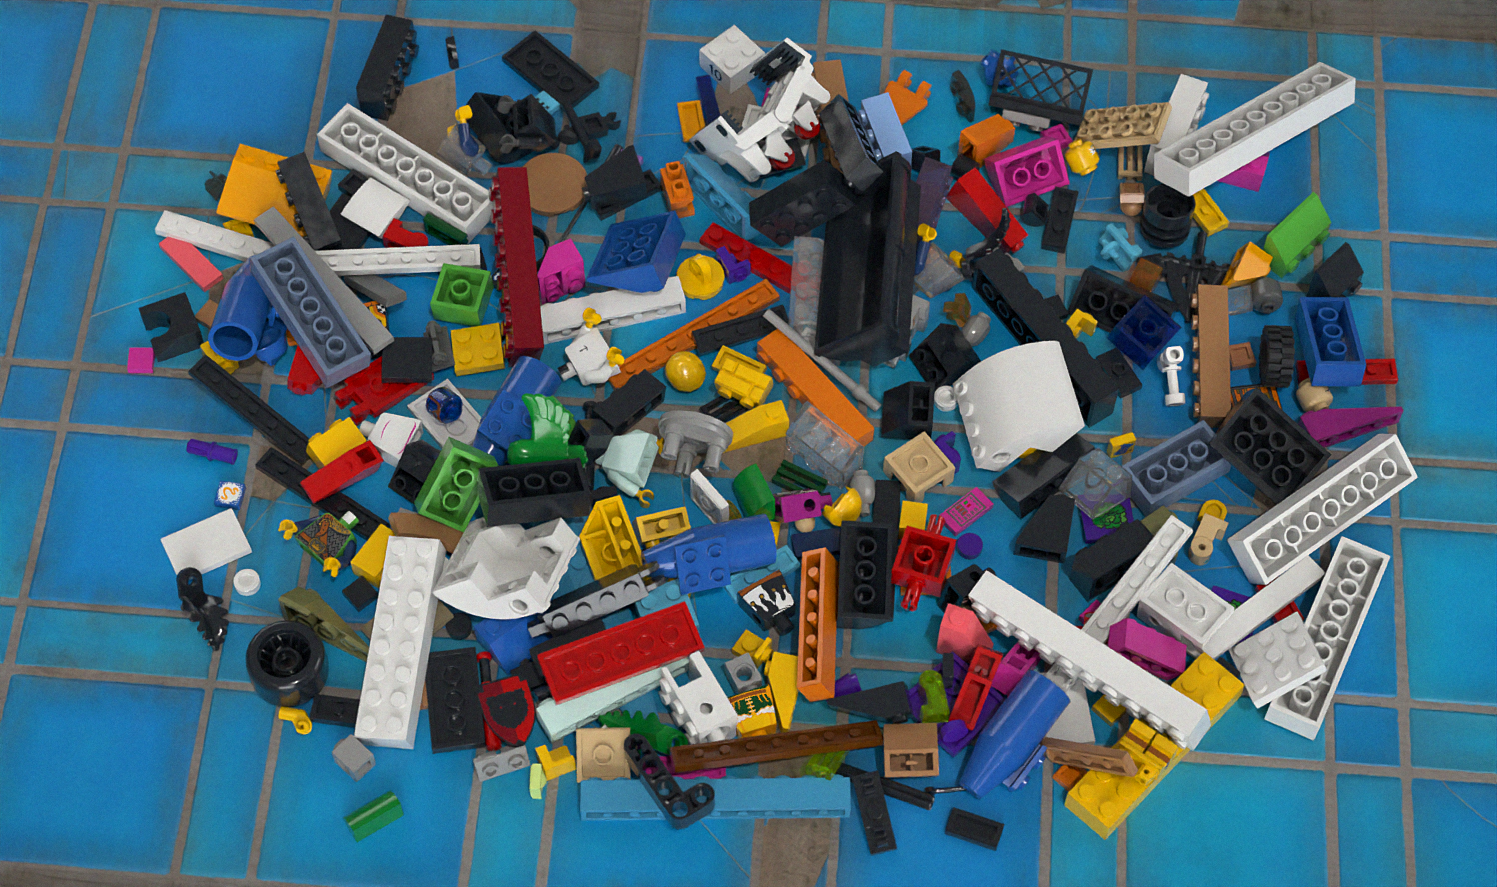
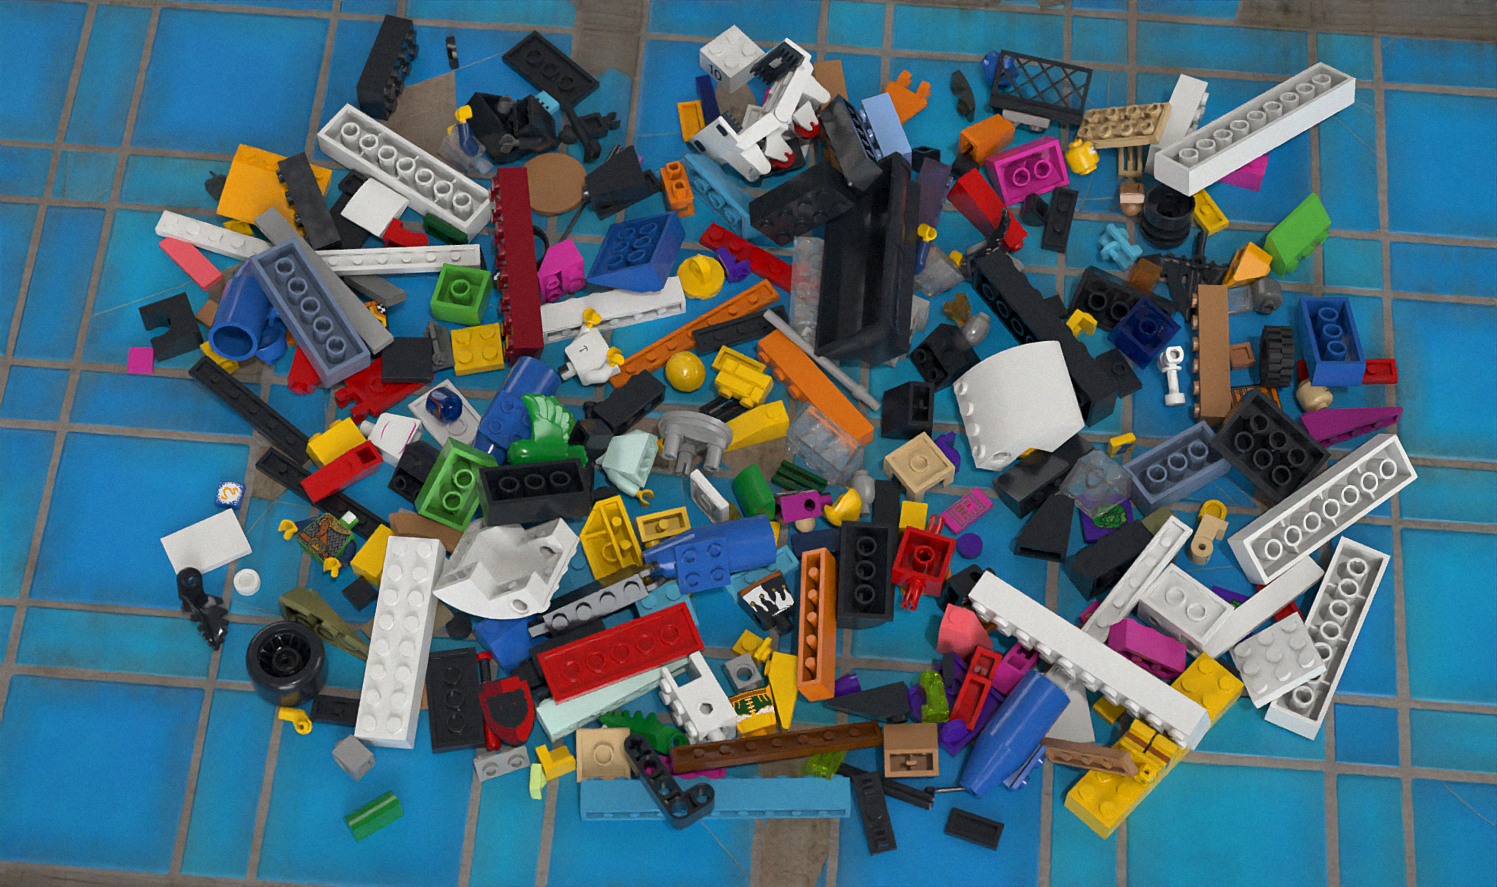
dark purple axle [186,439,238,465] -> none
white tile [934,386,958,411] -> none
dark pink tile [1040,123,1072,150] -> none
orange tile [1053,764,1088,792] -> none
black slope [1306,242,1364,297] -> none

